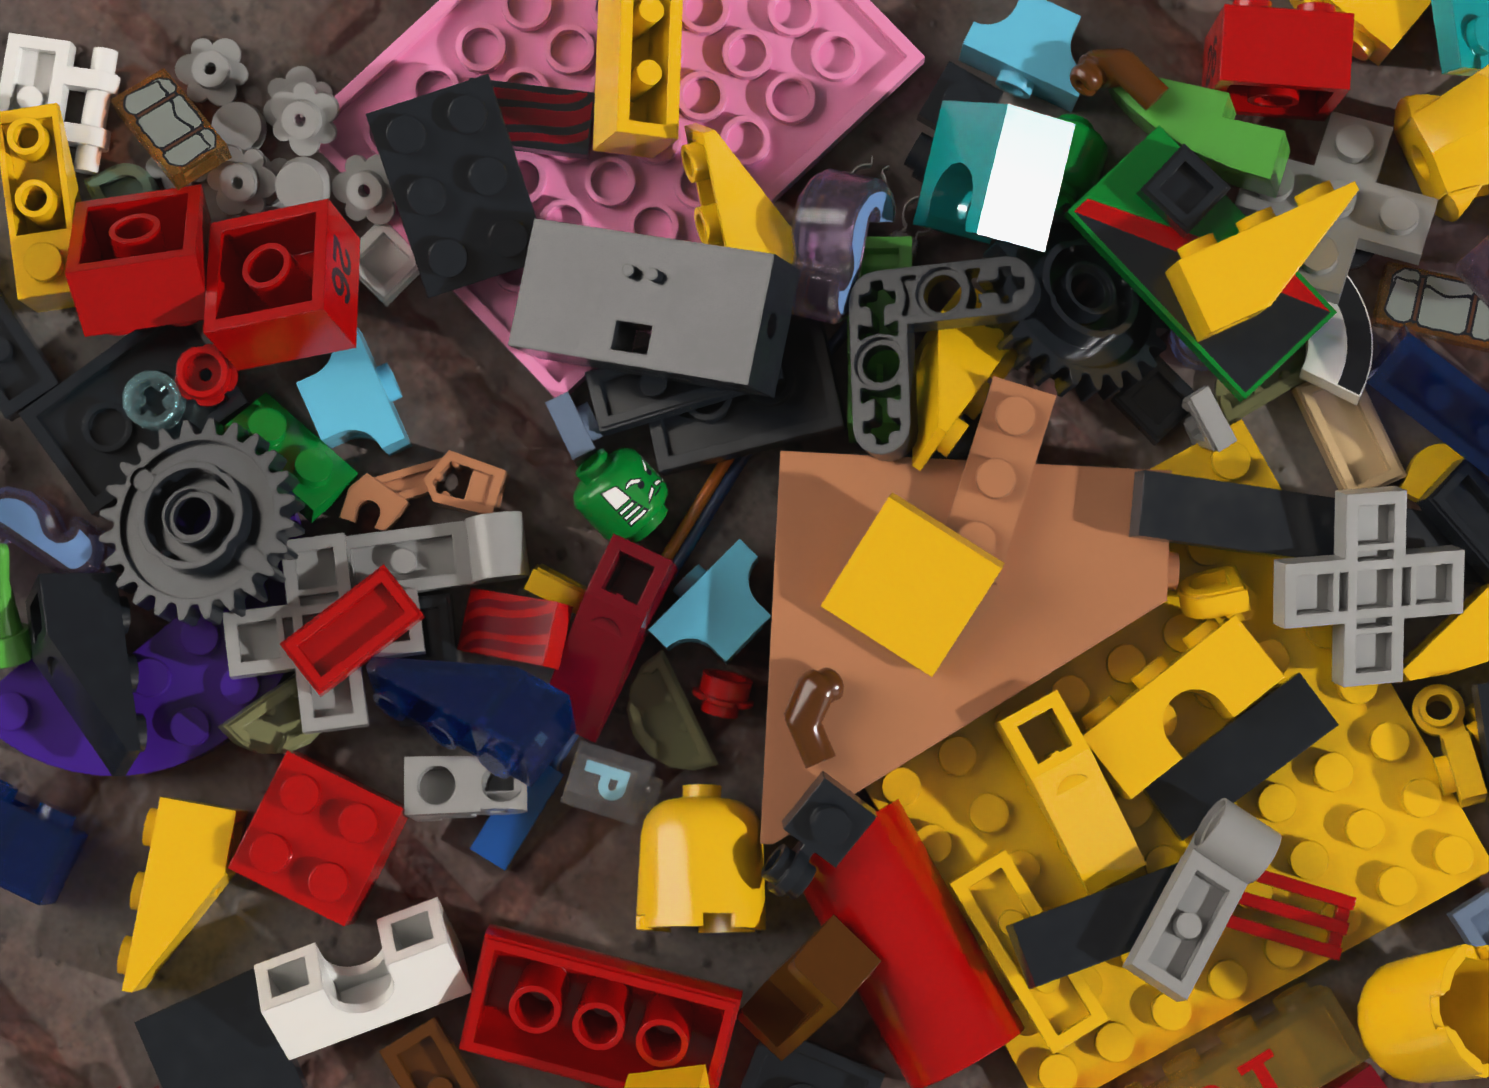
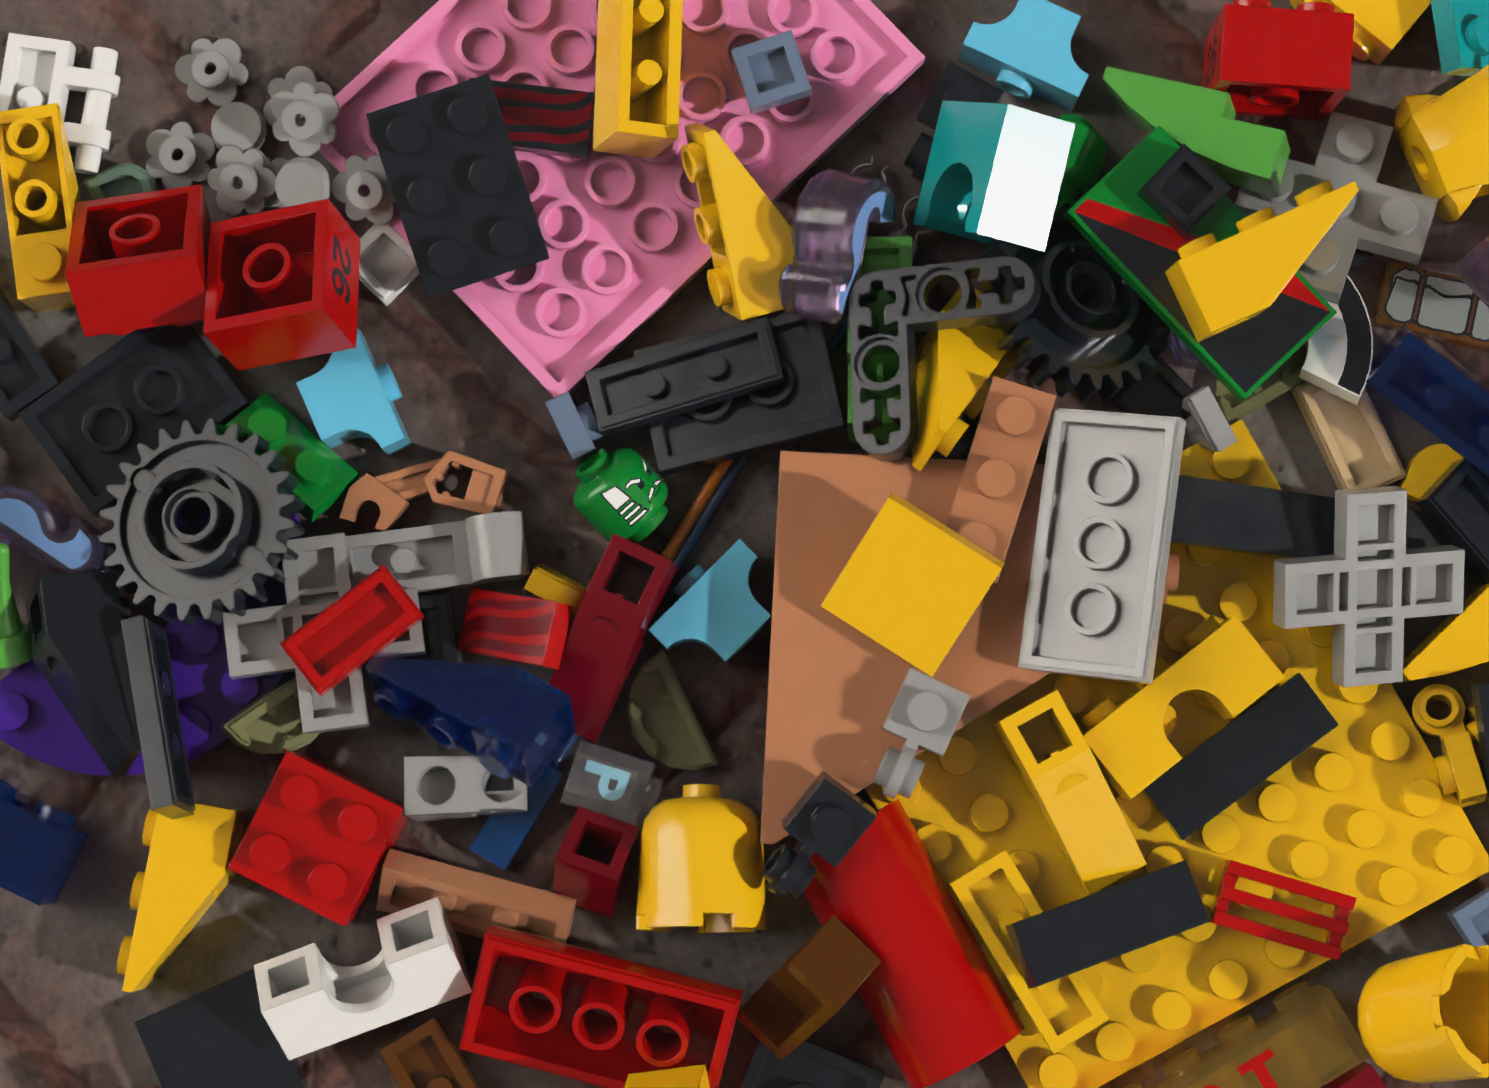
tile [111,68,232,190] -> none
clear light blue bush [122,370,186,431] -> none
red plate [174,344,238,407] -> none
brick [508,218,800,398] -> none
red plate [692,668,754,719] -> none
reddish brown arm [784,668,844,769] -> none
reddish brown arm [1070,48,1169,111] -> none
light grey plate [1122,798,1282,1002] -> none
yellow tile [1177,564,1251,619] -> none
none -> black tile [121,615,196,820]
none -> nougat plate [376,849,577,943]
none -> dark red brick [553,806,640,918]
none -> sand blue plate [731,30,811,115]
none -> light grey plate [873,668,971,799]
none -> light grey tile [1018,407,1186,684]

